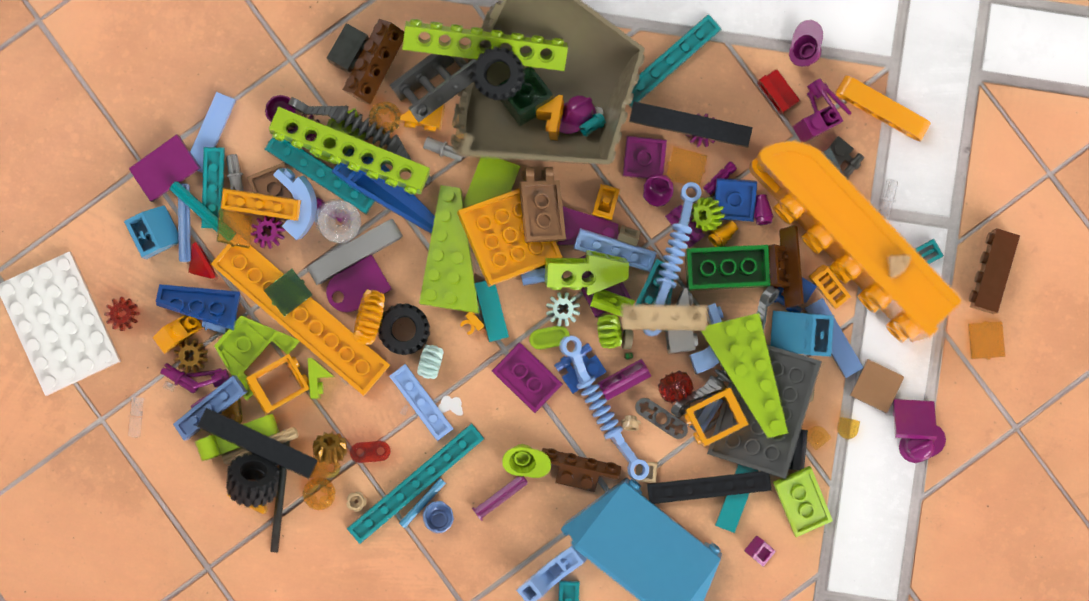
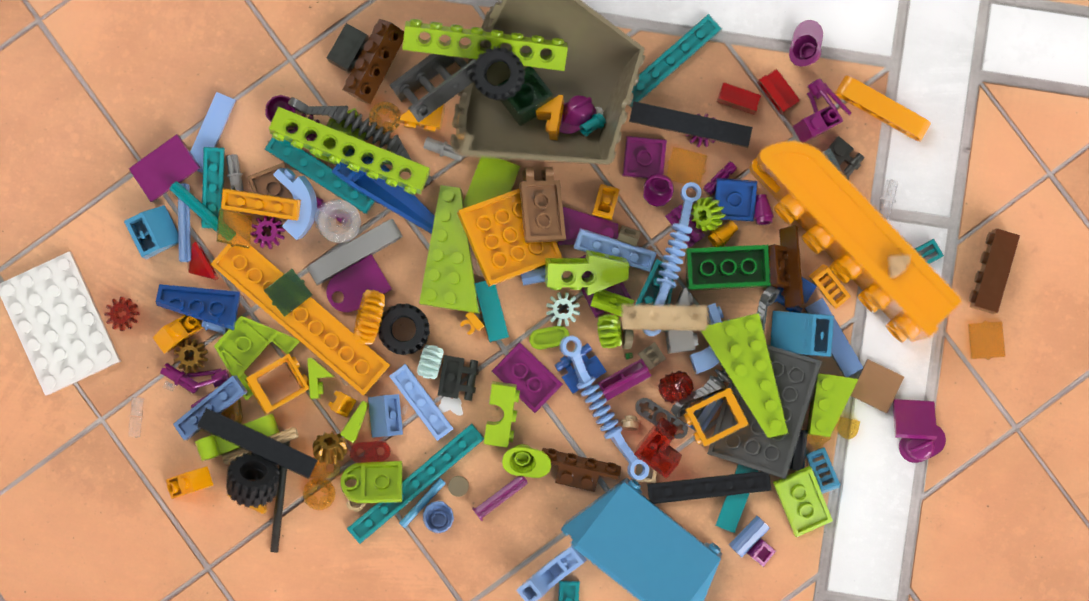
none -> light orange slope [166,466,214,499]
none -> light orange tile [328,391,357,418]
none -> lime slope [341,401,368,443]
none -> lime tile [341,461,403,503]
none -> medium blue panel [368,394,403,438]
none -> pearl dark grey plate [438,355,479,401]
none -> dark tan tile [448,476,469,497]
none -> lime arch [484,381,520,447]
none -> clear red brick [634,416,682,479]
none -> dark tan tile [638,342,666,370]
none -> red panel [716,82,761,115]
none -> medium blue axle [729,516,770,558]
none -> dark azure slope [806,447,840,494]
none -> lime wedge [807,373,858,437]

